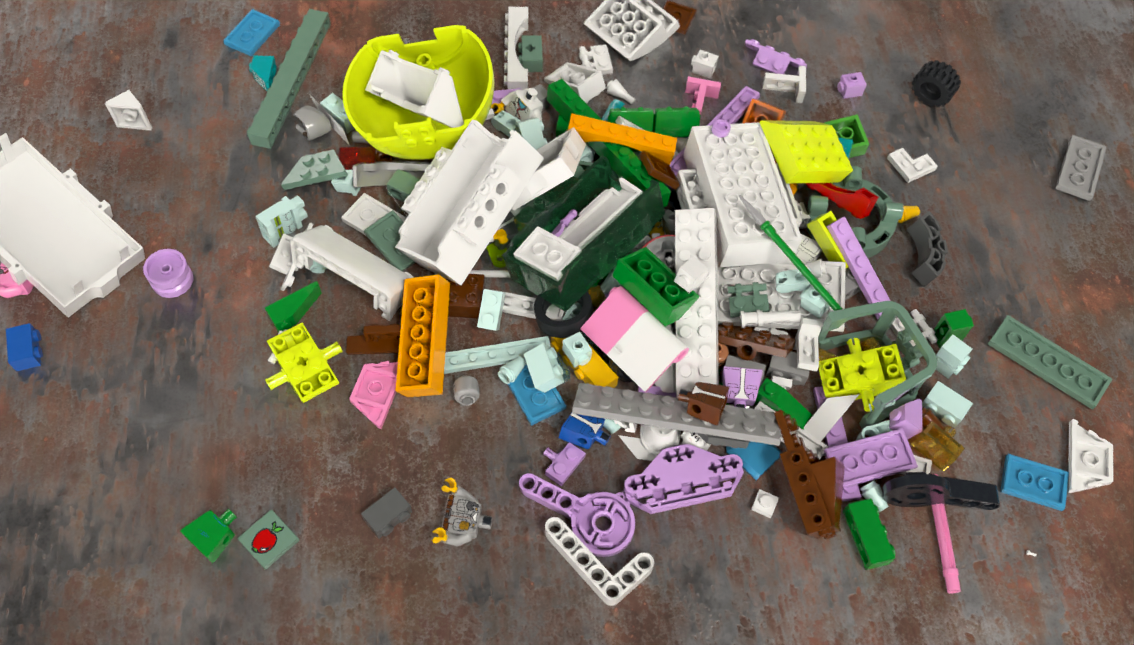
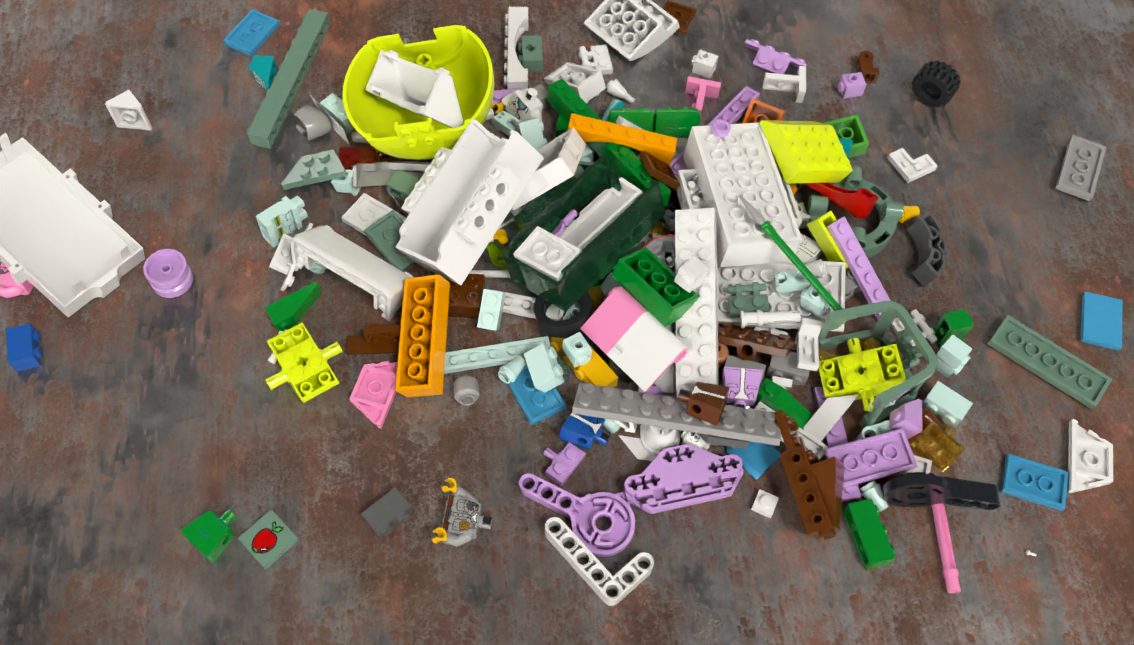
none -> reddish brown leg [856,51,879,83]
none -> dark azure tile [1080,291,1123,351]

